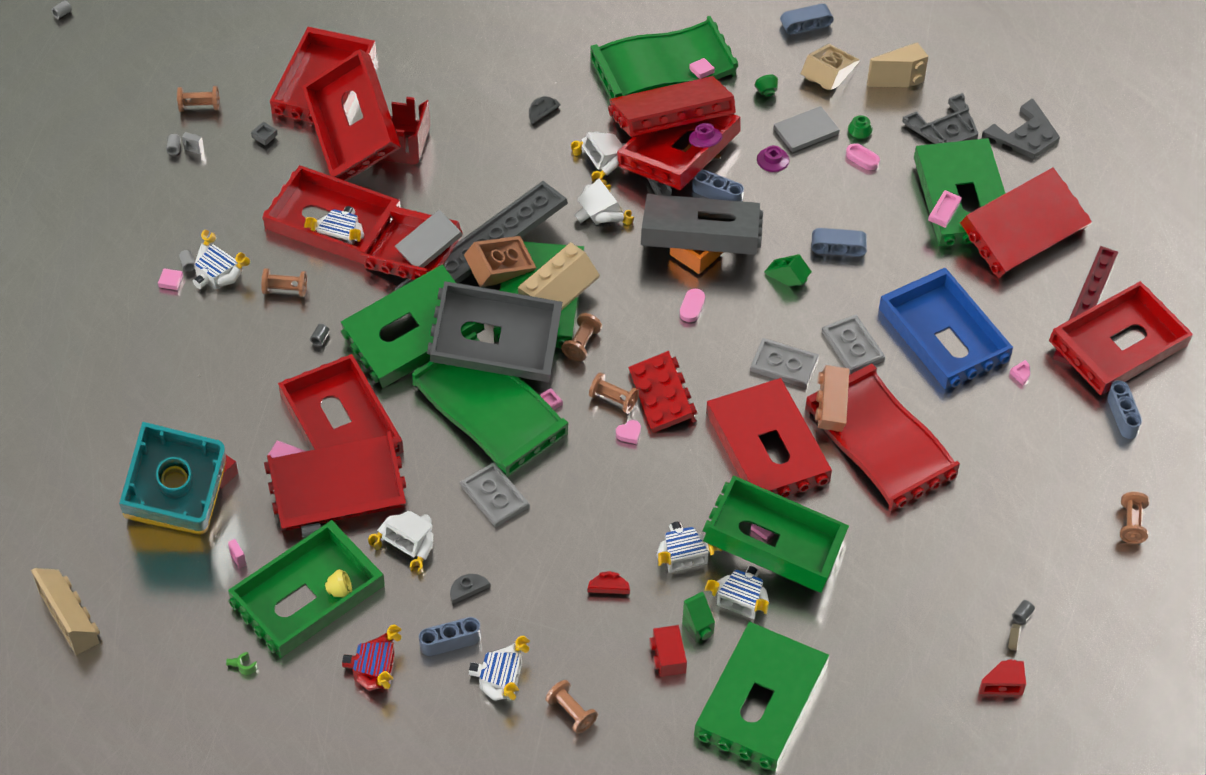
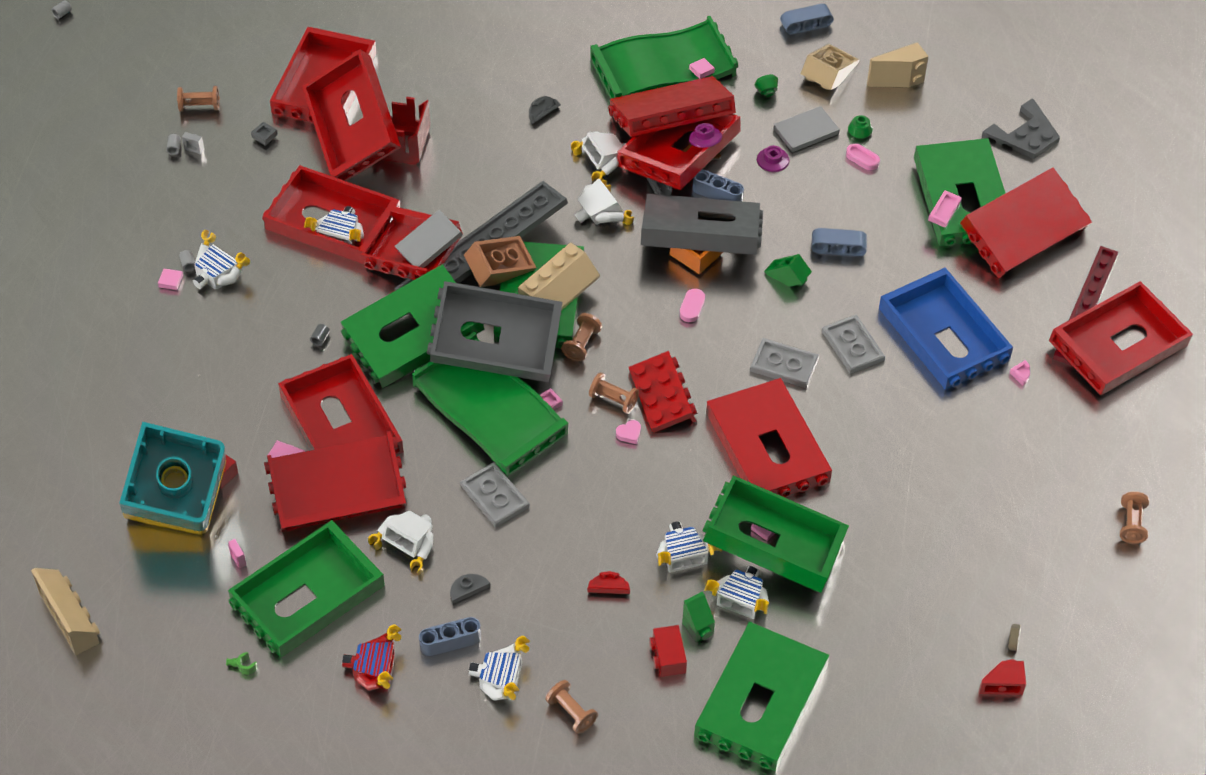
nougat hose [261,268,307,297] -> none
dark grey hinge [301,522,321,539] -> none
light yellow cone [325,569,352,598] -> none
red panel [805,364,960,511] -> none
nougat brick [815,365,849,432] -> none
dark grey wing [902,93,978,144] -> none
dark grey hinge [1012,600,1035,624] -> none
sand blue beam [1107,381,1142,439] -> none

